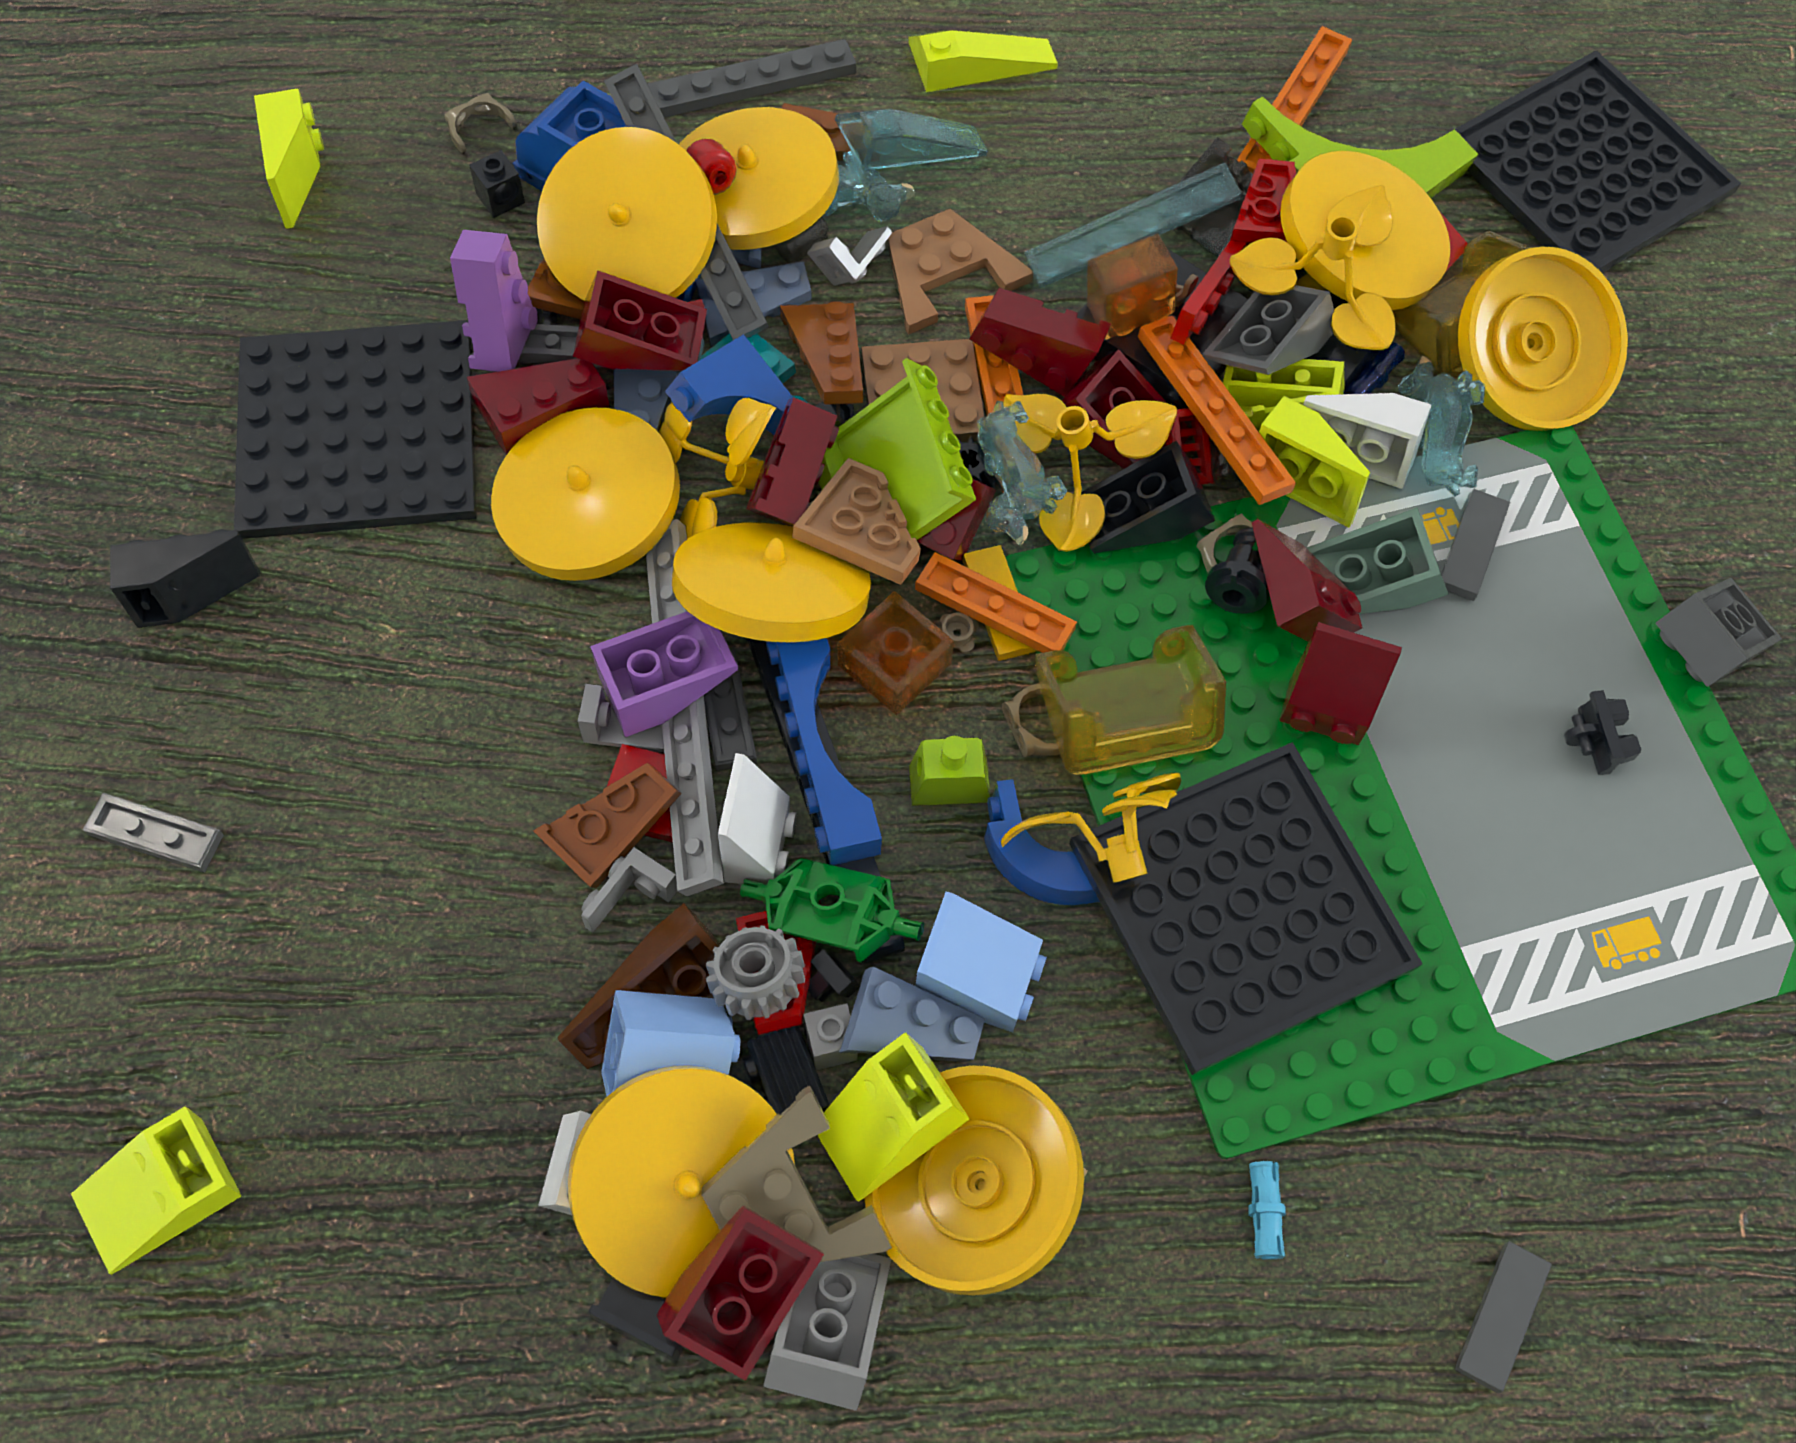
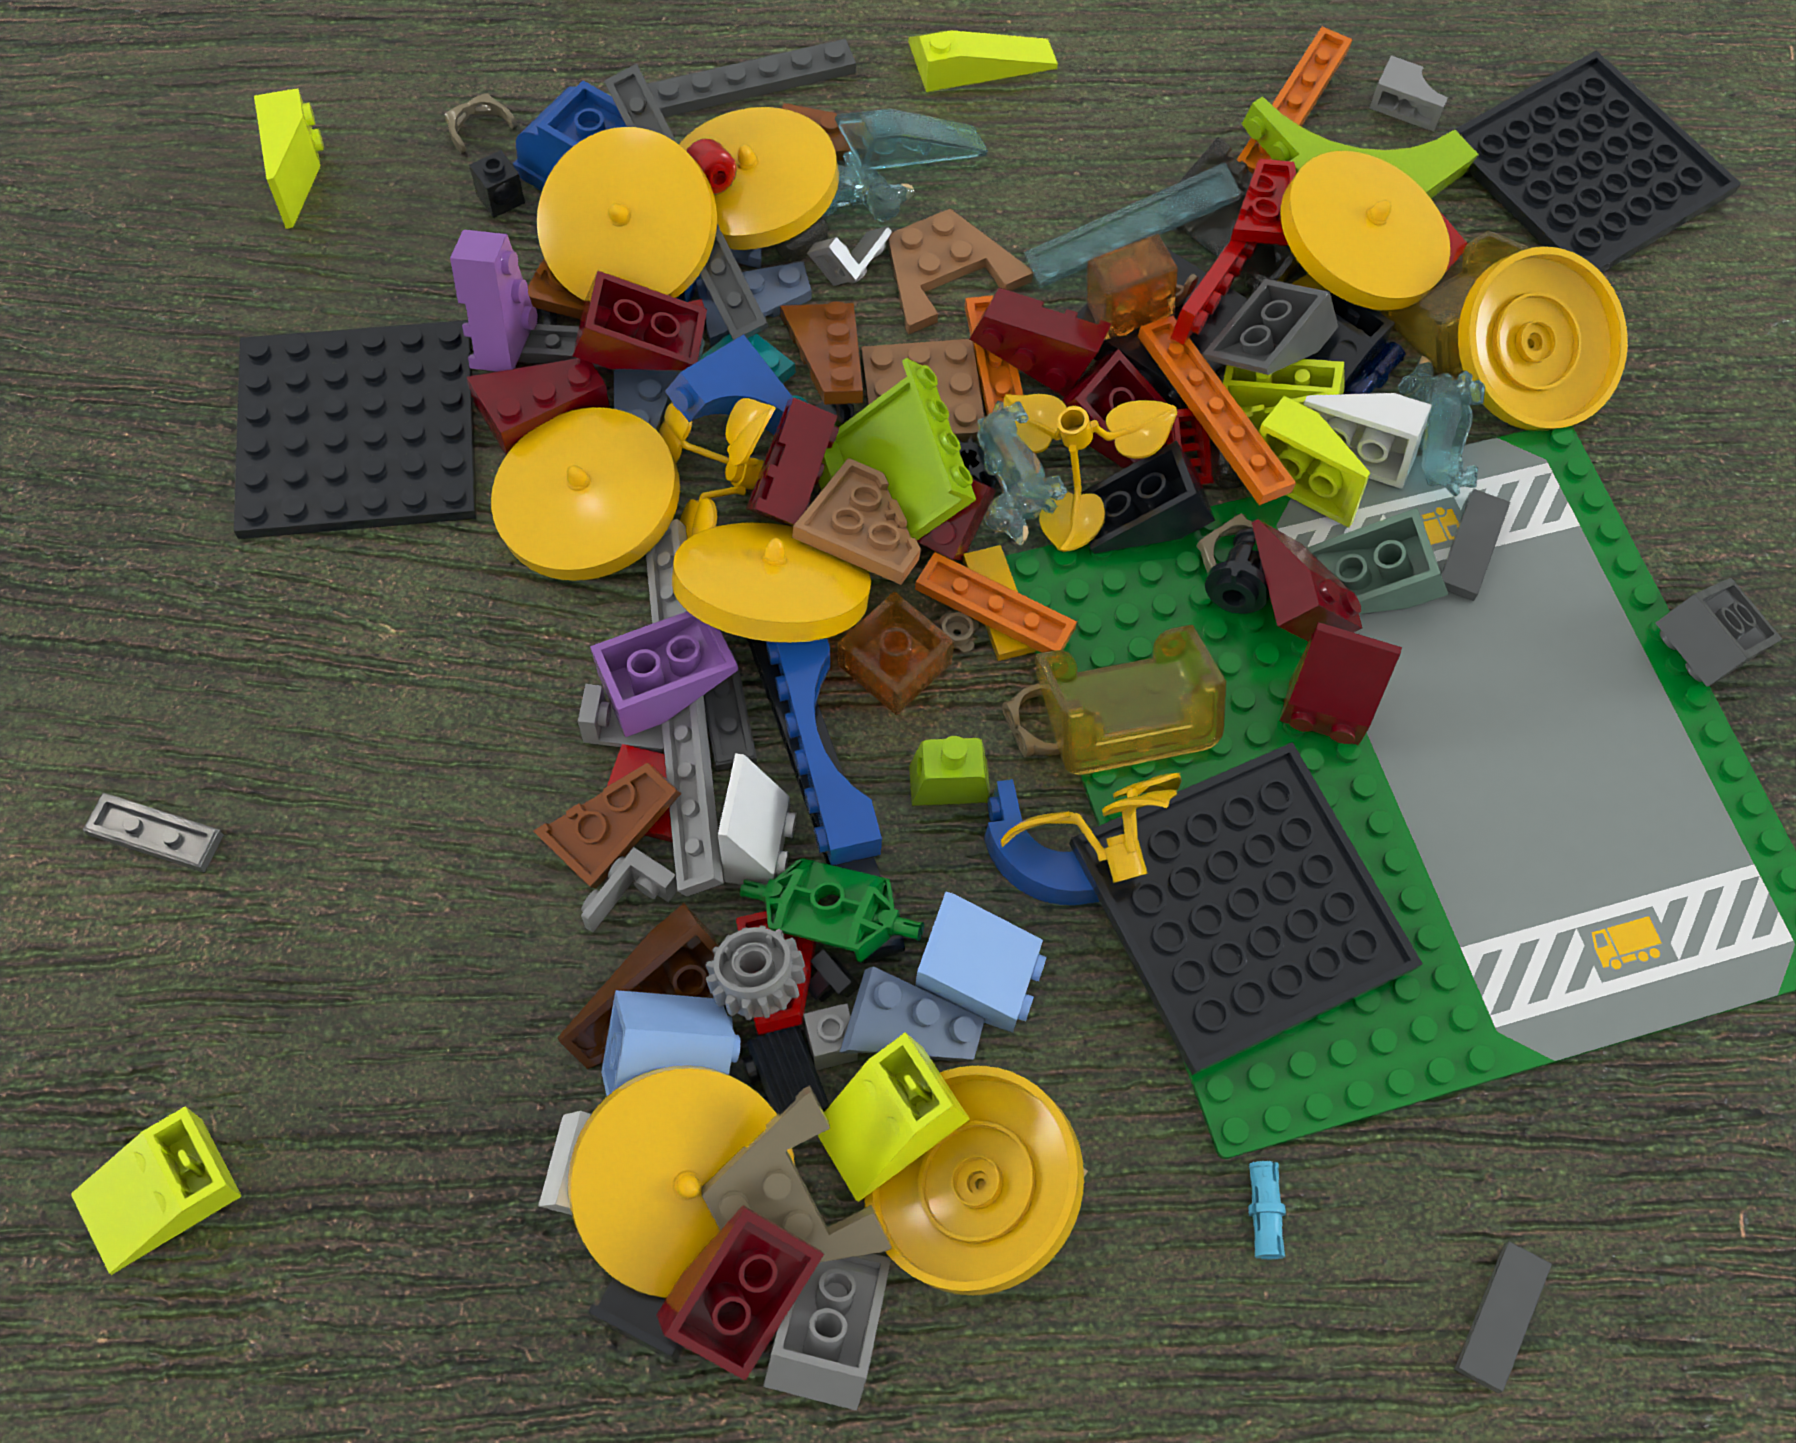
black slope [110,529,260,628] -> none
yellow plant [1230,185,1395,350] -> none
black hips [1564,690,1641,775] -> none
none -> light grey arch [1369,55,1448,132]

